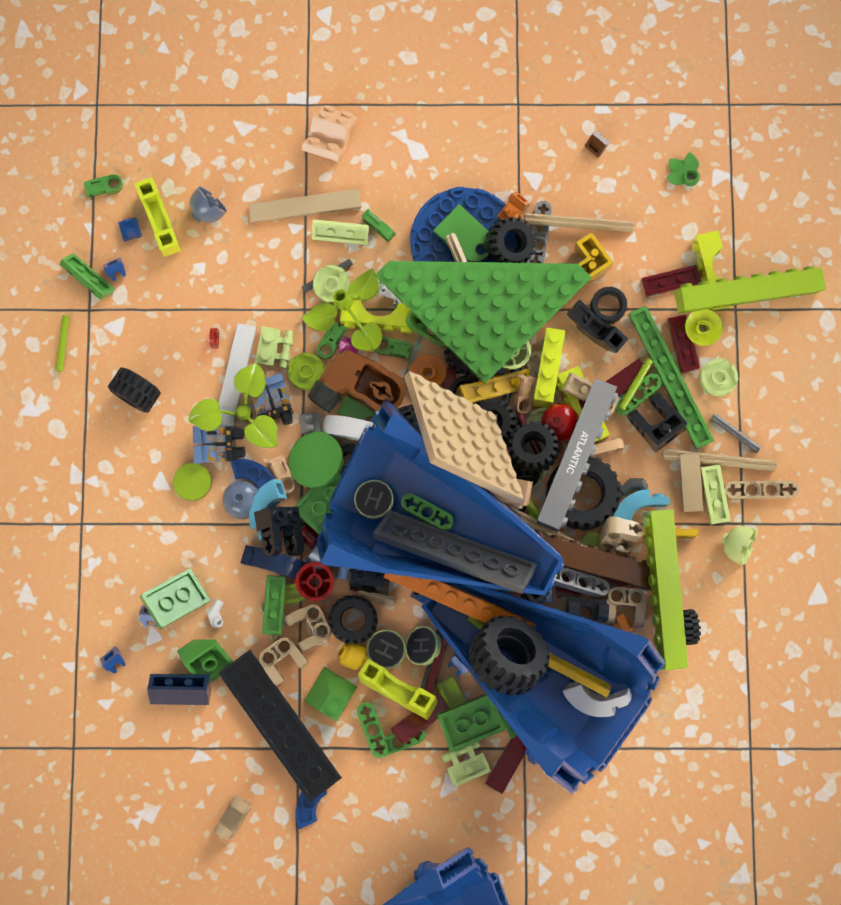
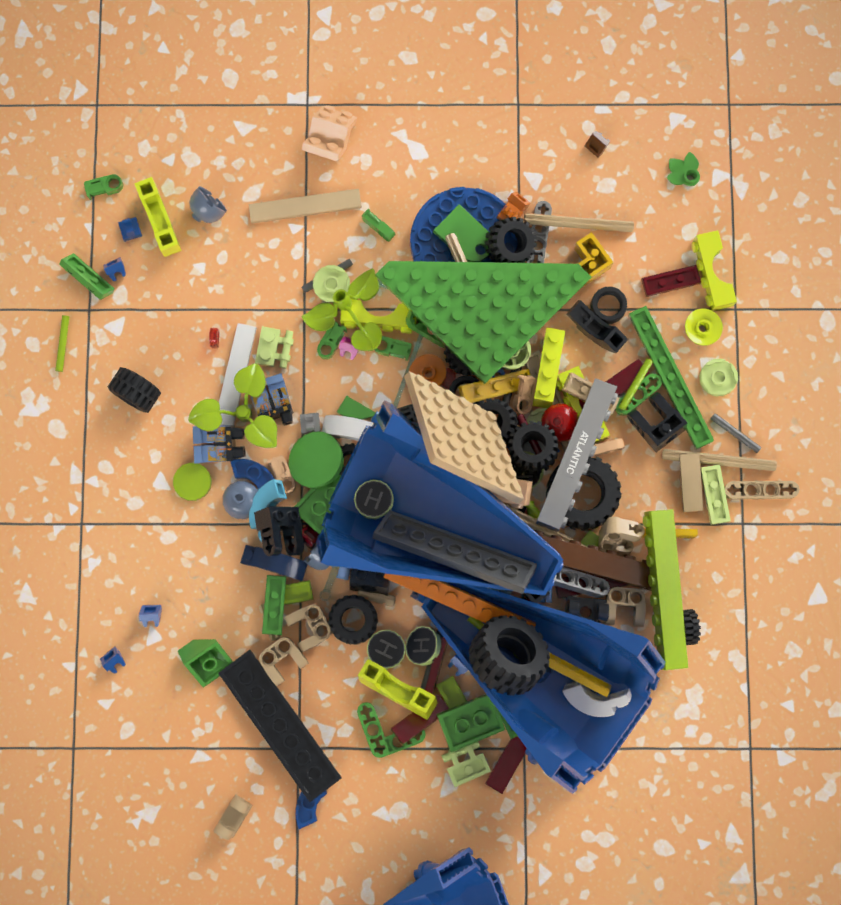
plate [140,568,211,630] -> none
dark blue brick [147,674,211,705] -> none
white arm [207,599,224,628] -> none
lime tile [287,352,325,391] -> none
red cylinder [295,562,335,601] -> none
bright green slope [304,667,358,721] -> none
dark orange piece [307,350,406,413] -> none
yellowish green plate [312,219,369,245] -> none
yellow head [338,643,368,670] -> none
white arm [379,286,403,306] -> none
bright green beam [401,494,454,531] -> none
orange tile [611,613,634,633] -> none
medium azure arch [612,489,670,521] -> none
dark grey arm [620,478,648,496] -> none
dark red tile [667,314,700,374] -> none
lime brick [674,266,826,314] -> none
yellowish green cylinder [722,526,757,565] -> none

